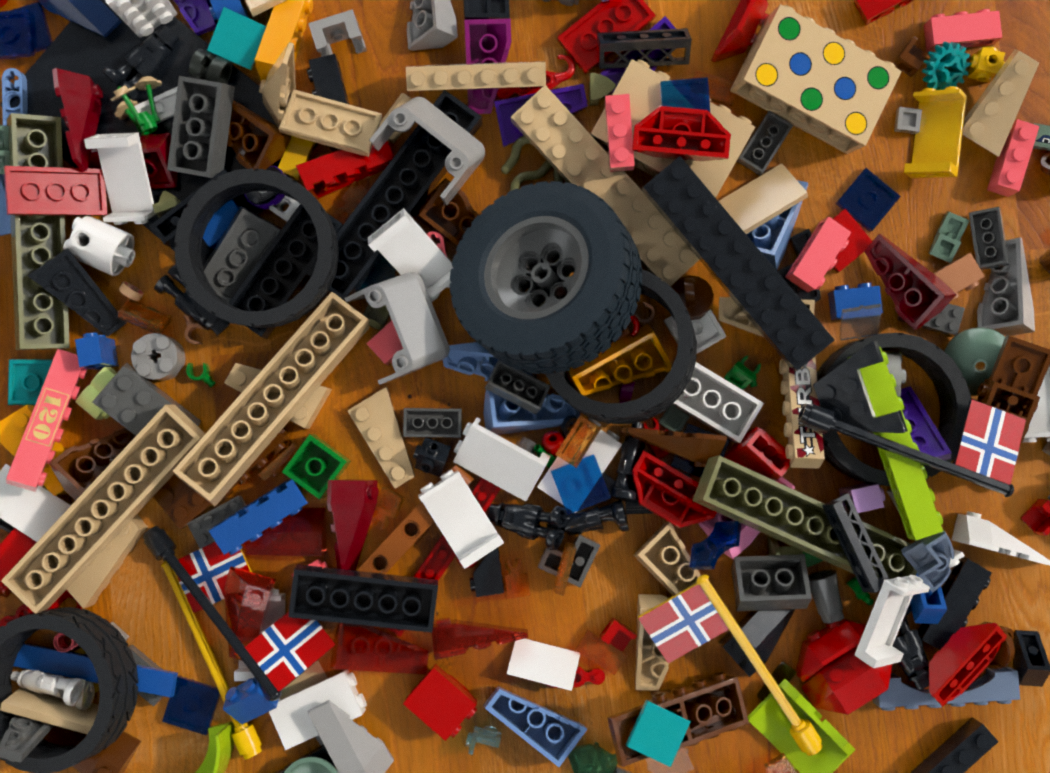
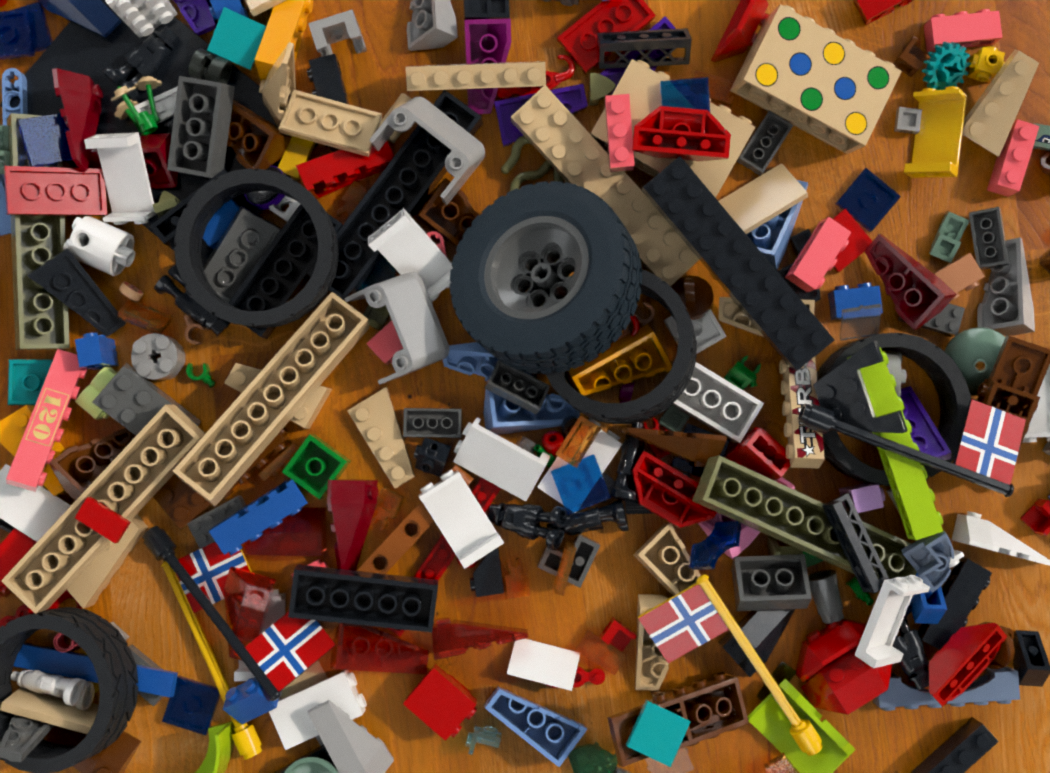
none -> clear blue tile [17,113,73,167]
none -> red tile [74,497,131,544]

